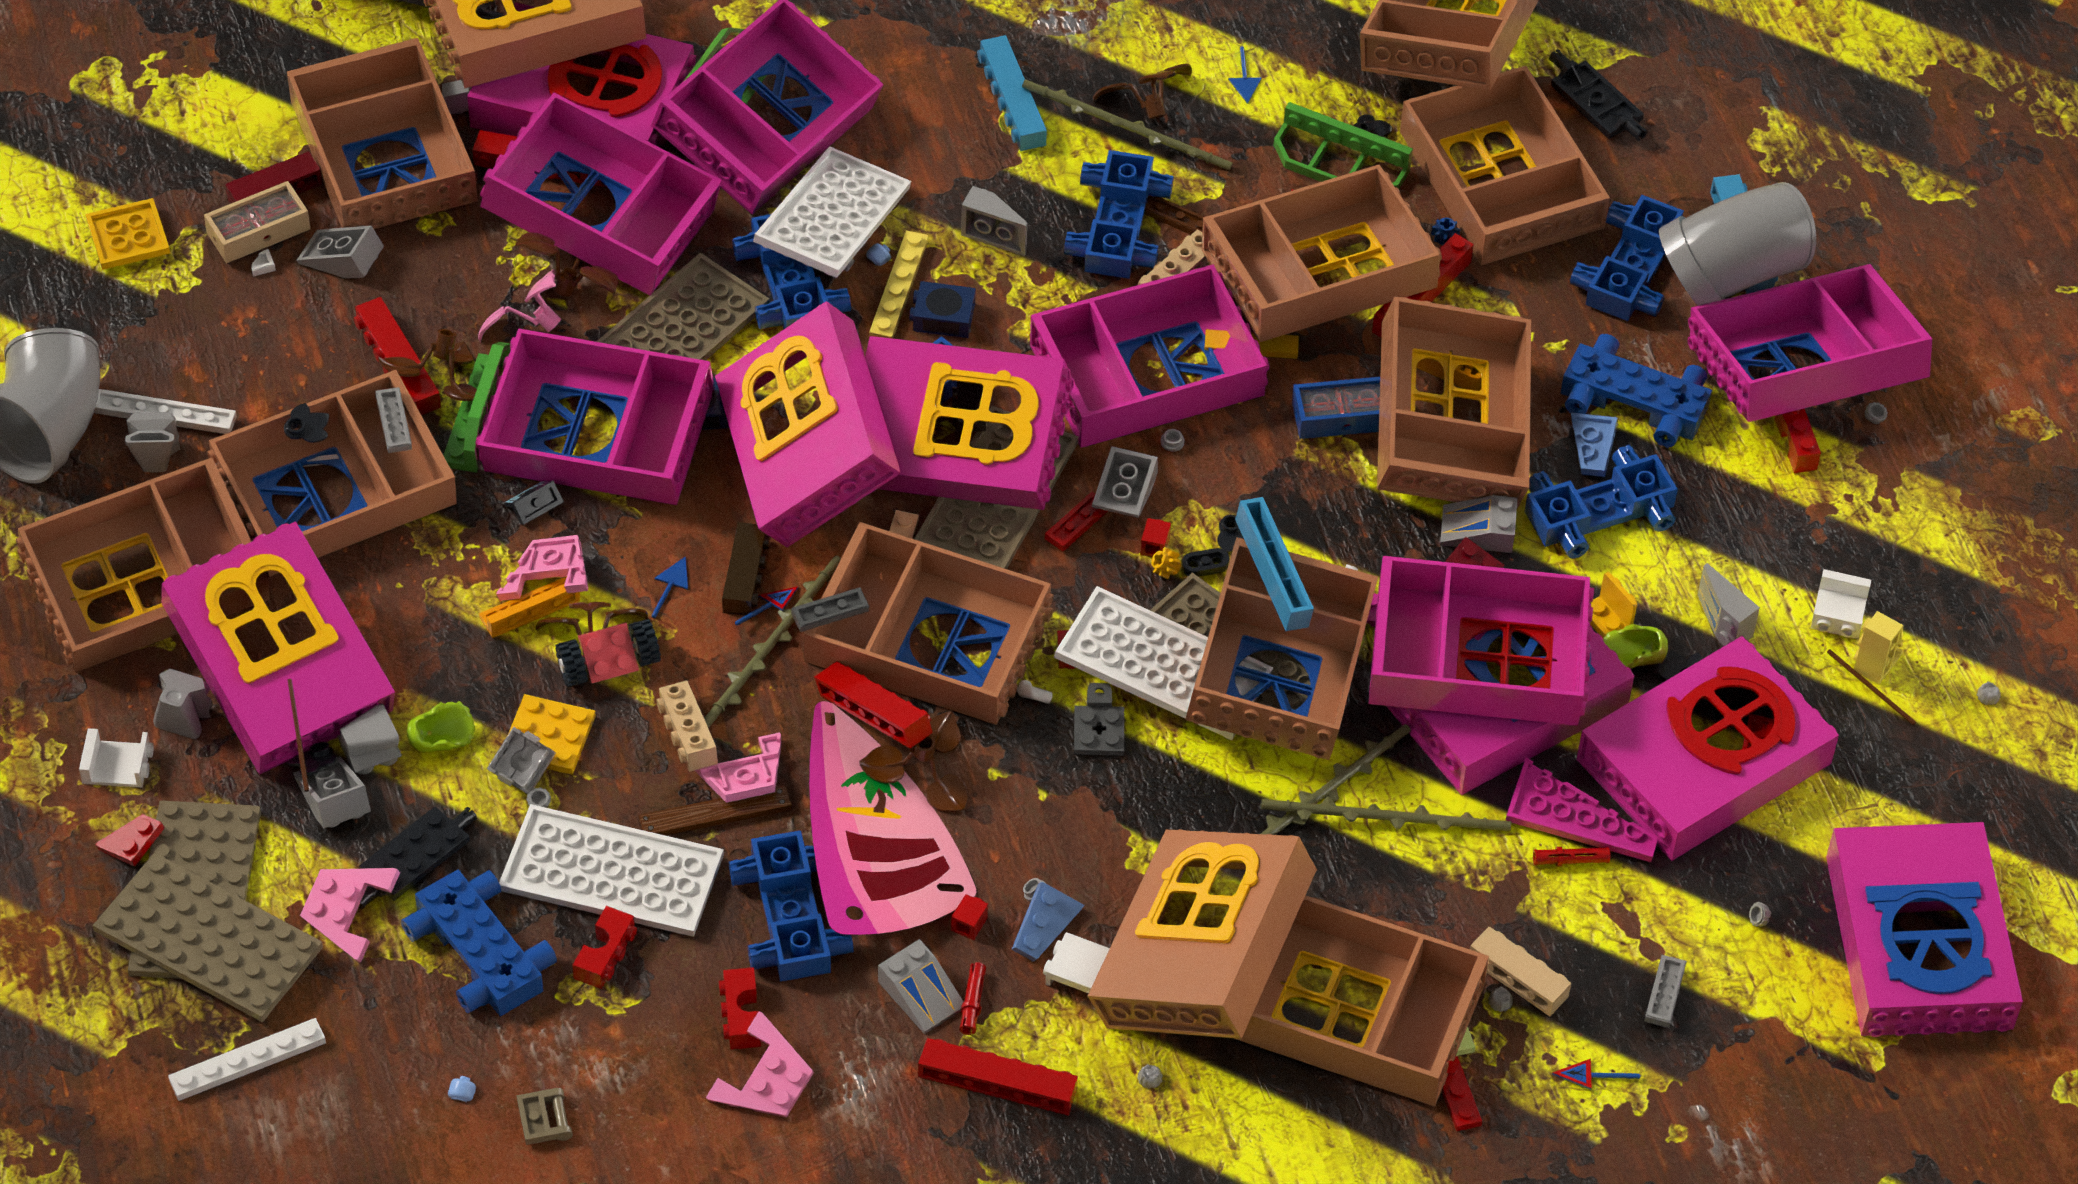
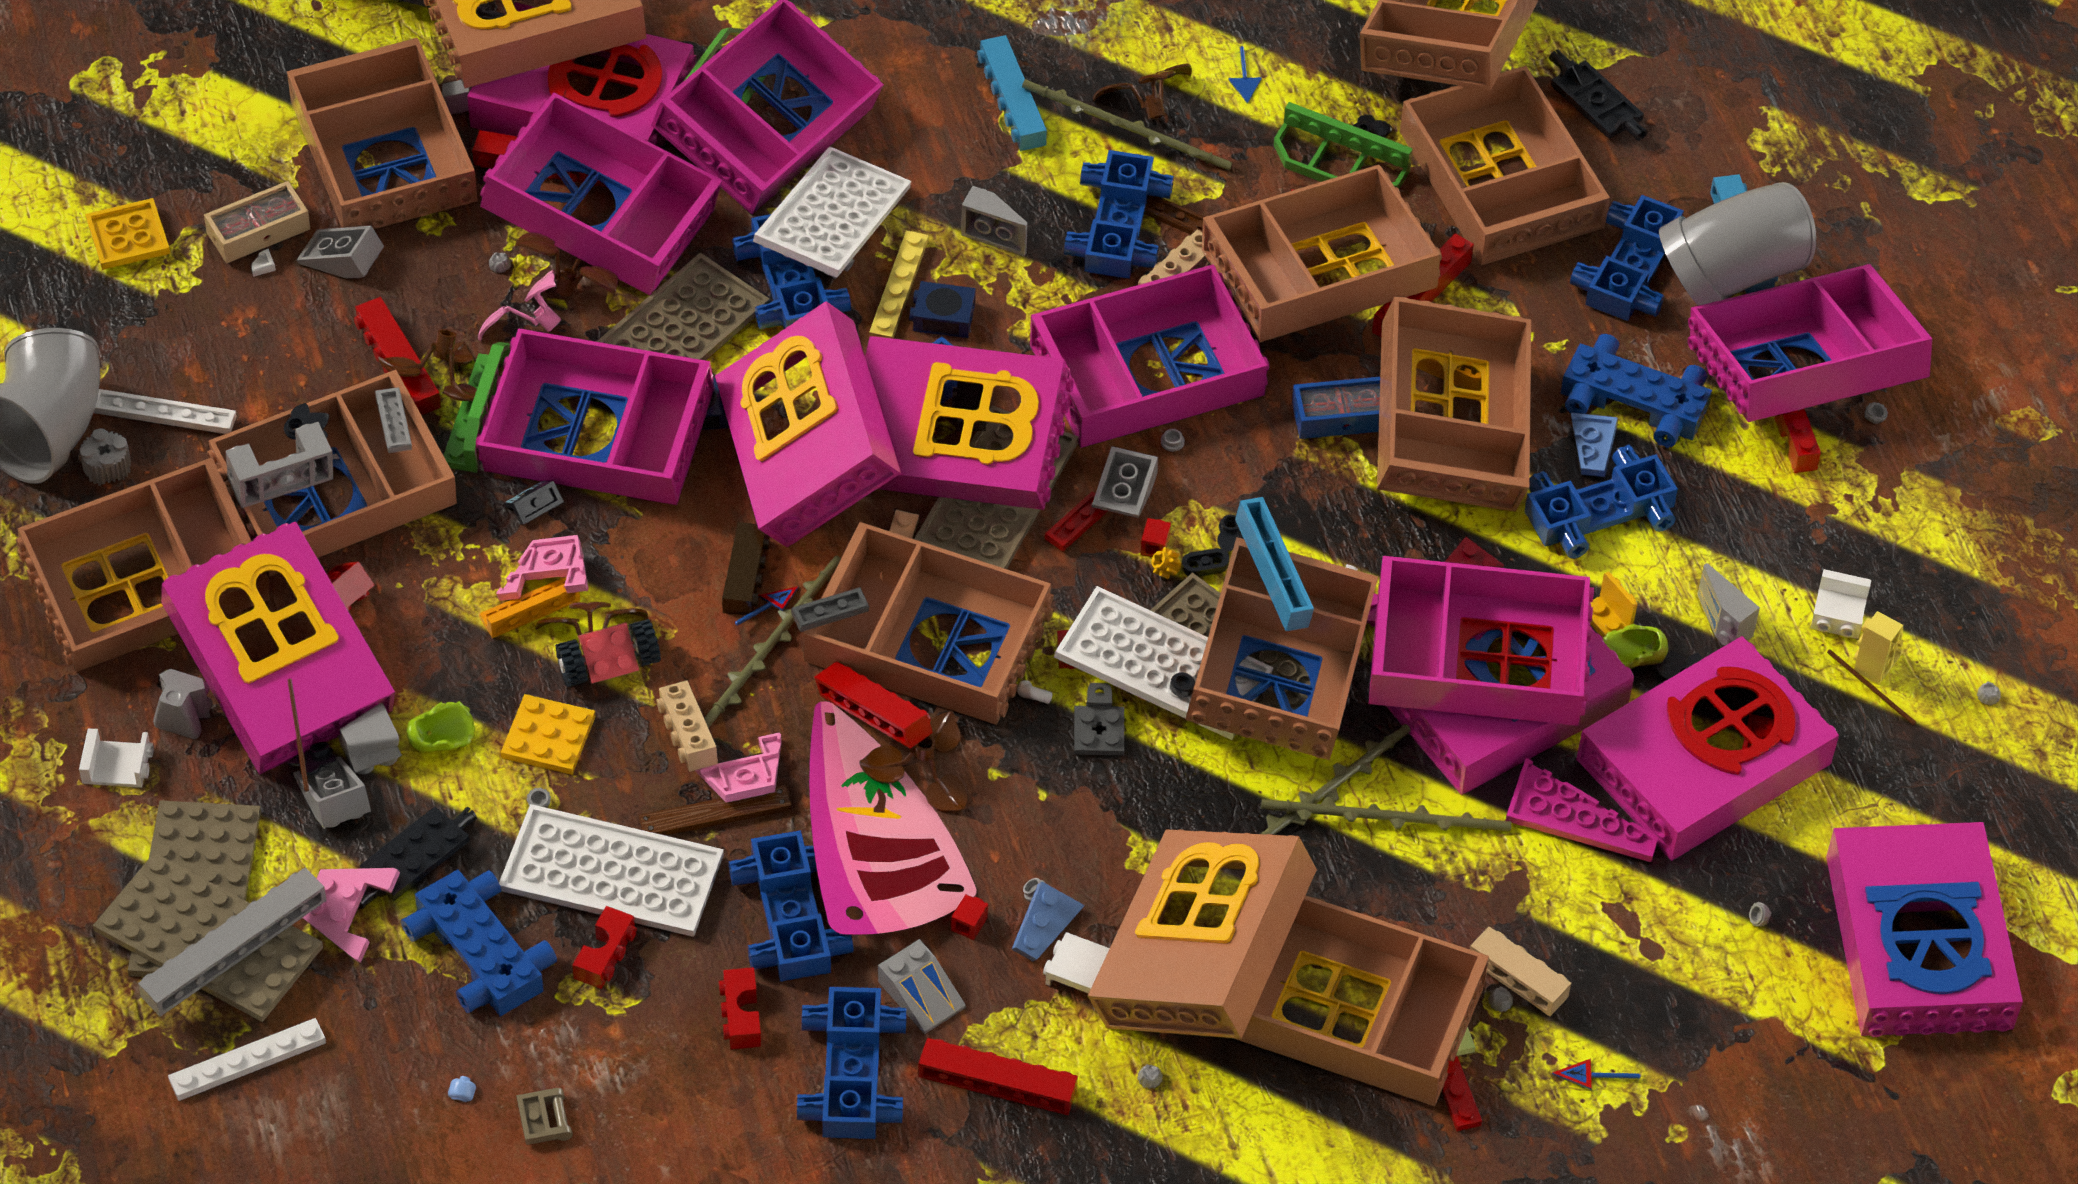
wing [95,814,165,866] -> none
light grey piece [125,412,180,472] -> none
dark red brick [225,151,323,204] -> none
piece [487,726,556,794] -> none
blue piece [652,556,688,618] -> none
bright pink wing [706,1011,814,1117] -> none
light blue piece [866,243,891,266] -> none
red pin [959,962,986,1035] -> none
yellow tile [1204,329,1299,359] -> none
blue gear [1431,217,1461,245] -> none
light grey slope [1440,495,1517,553] -> none
red pin [1533,847,1610,867] -> none
light grey plate [1644,955,1687,1028] -> none
none -> light grey brick [80,428,131,486]
none -> light grey brick [138,867,327,1017]
none -> light grey plate [226,422,333,508]
none -> red slope [326,561,375,611]
none -> light grey piece [489,252,511,273]
none -> blue piece [797,987,907,1139]
none -> black tile [1170,672,1195,697]

